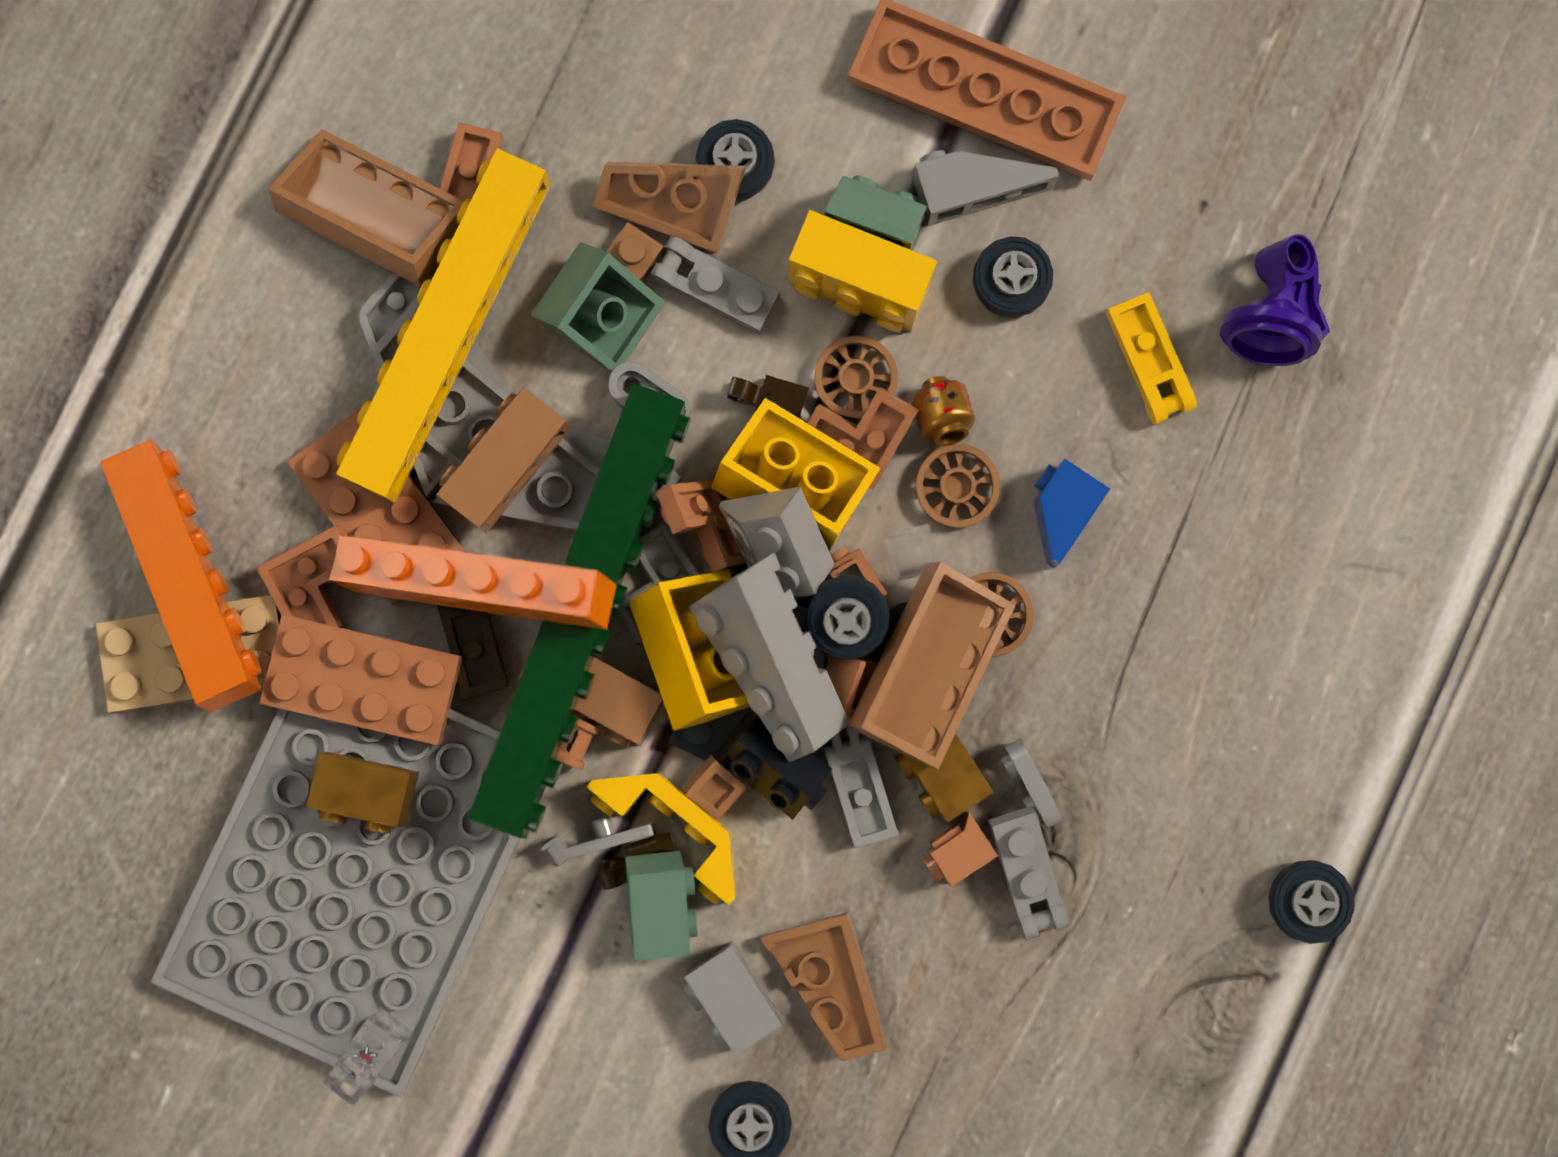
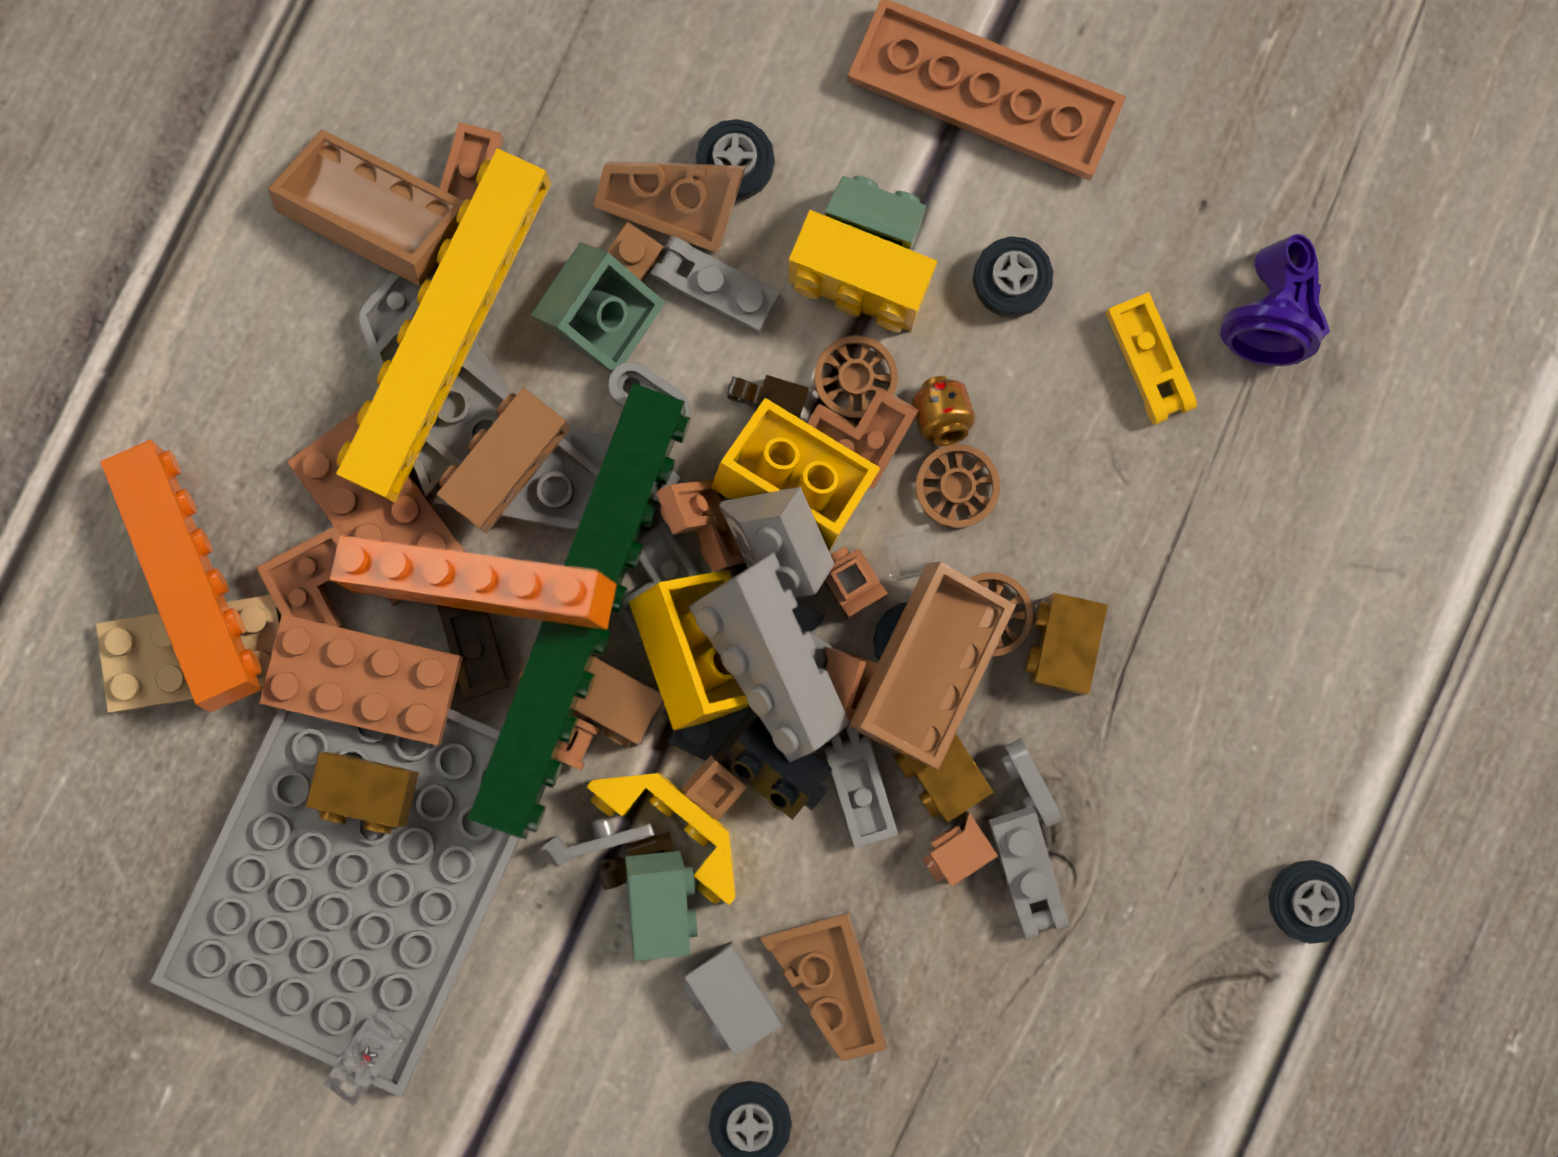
black wheel [806,575,890,659] -> none
light grey slope [912,150,1059,226] -> none
blue slope [1034,459,1110,568] -> none
none -> pearl gold brick [1025,592,1108,695]

